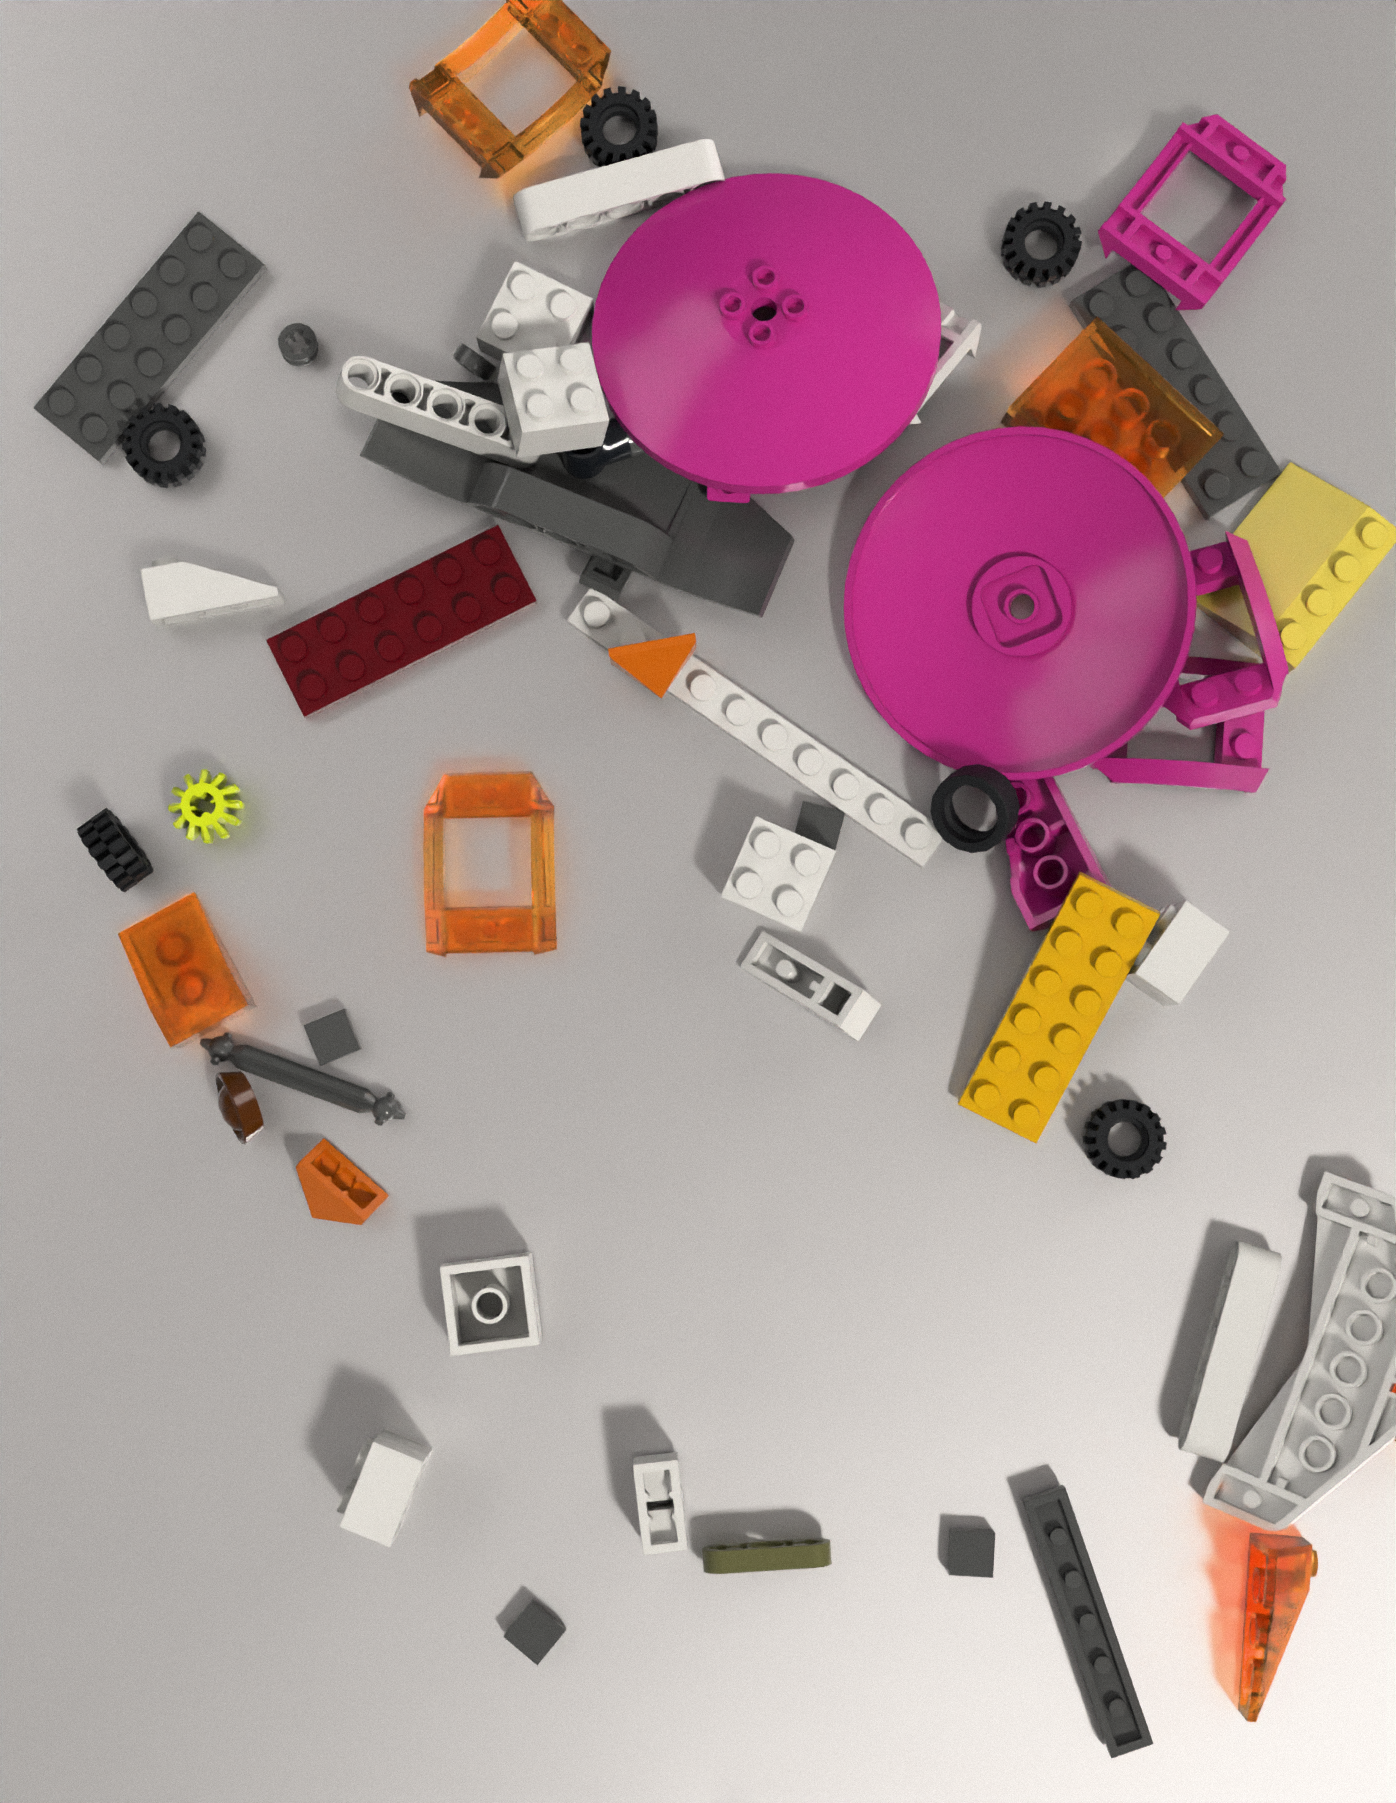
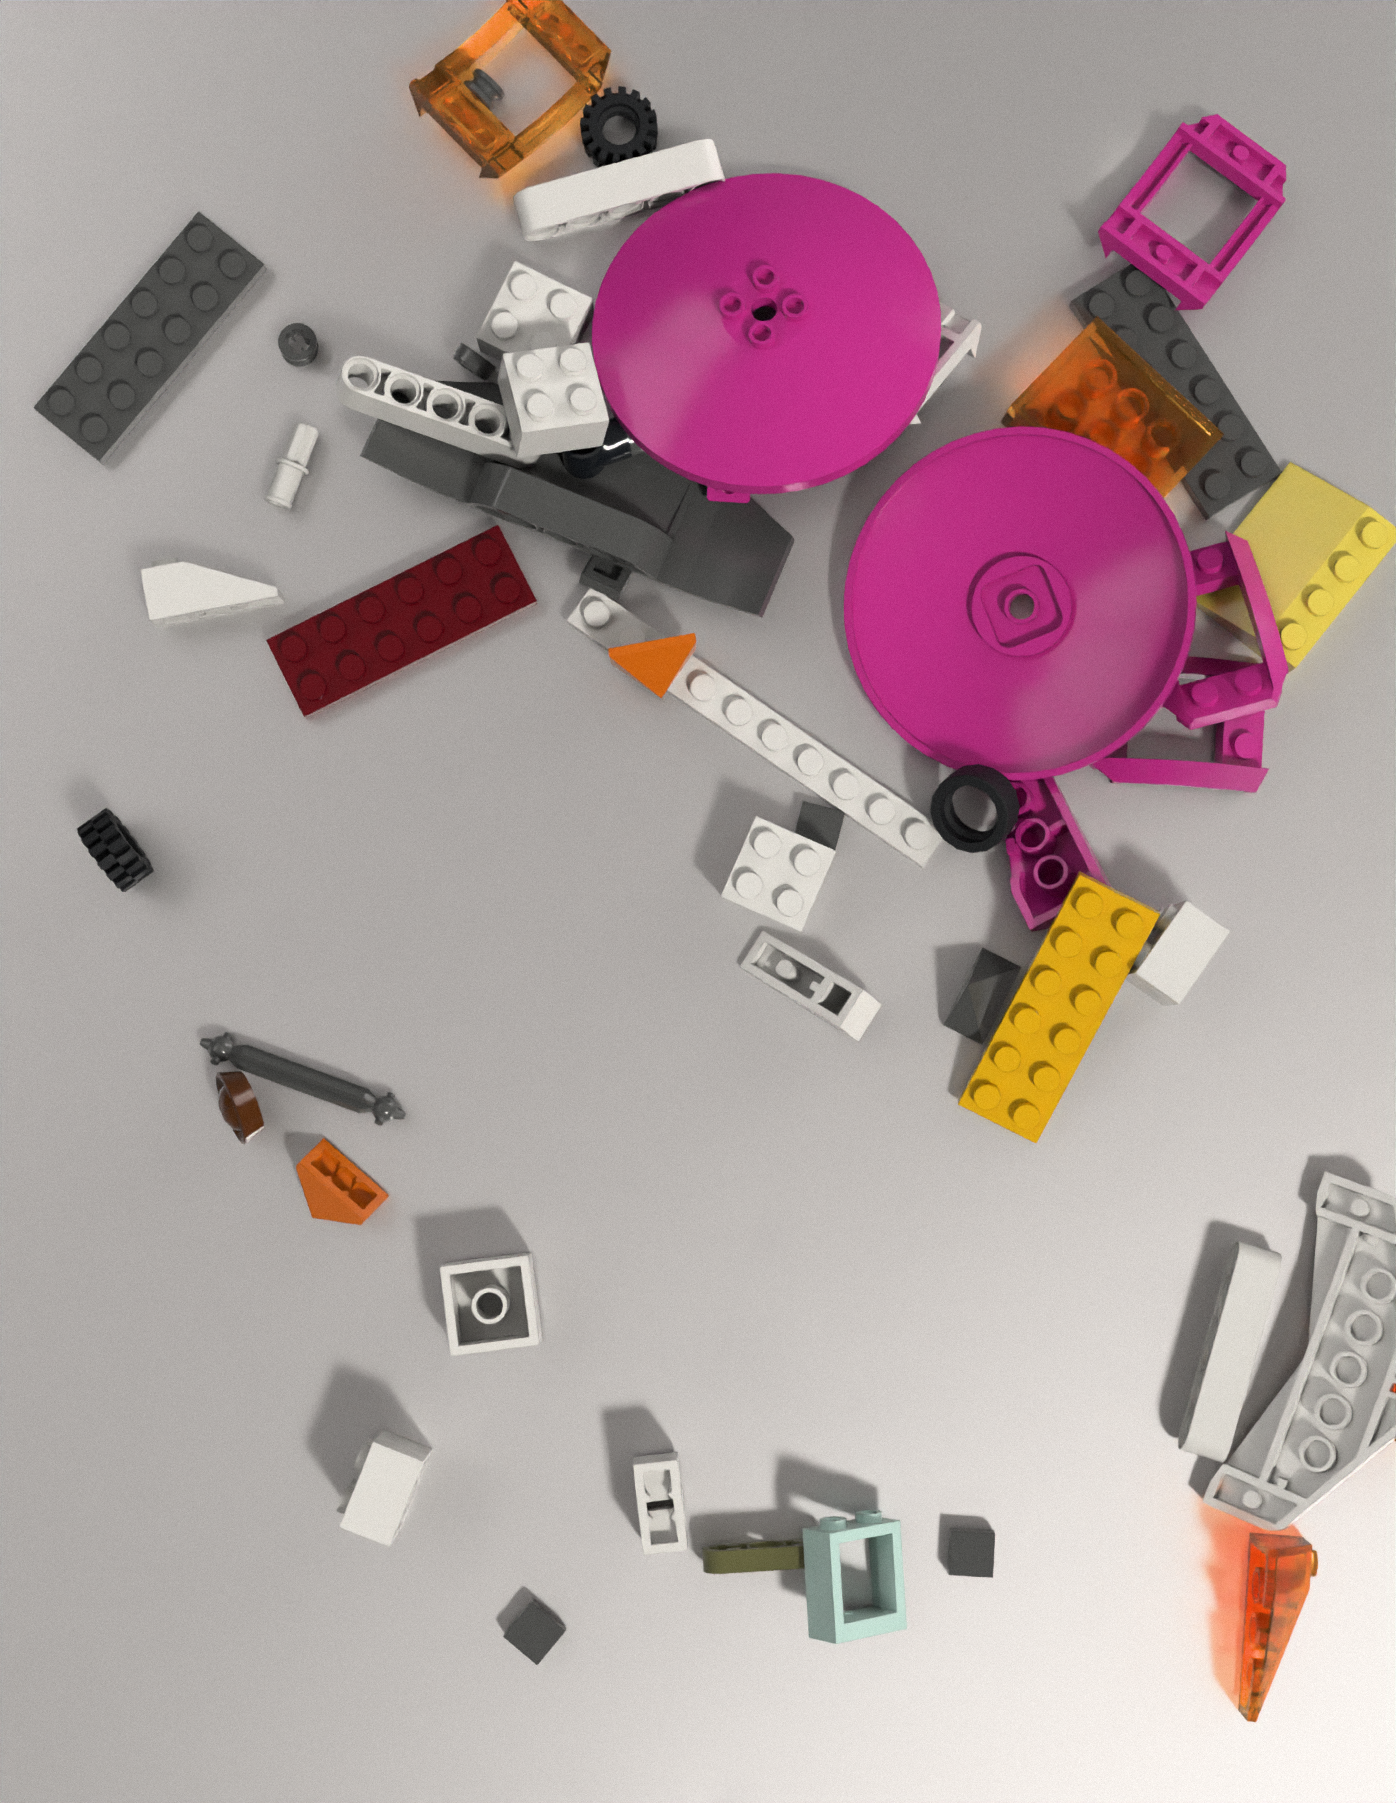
clear orange slope [118,892,257,1048] -> none
black tyre [122,403,206,488] -> none
neon yellow gear [168,769,245,844] -> none
dark grey tile [303,1009,362,1066] -> none
clear orange wedge [423,771,557,957] -> none
black tyre [1000,201,1082,288] -> none
dark grey plate [1022,1485,1154,1758] -> none
black tyre [1082,1099,1167,1179] -> none
none -> white axle [264,423,319,510]
none -> dark grey bush [462,68,505,112]
none -> light aqua window [802,1510,907,1644]
none -> dark grey slope [943,948,1021,1045]

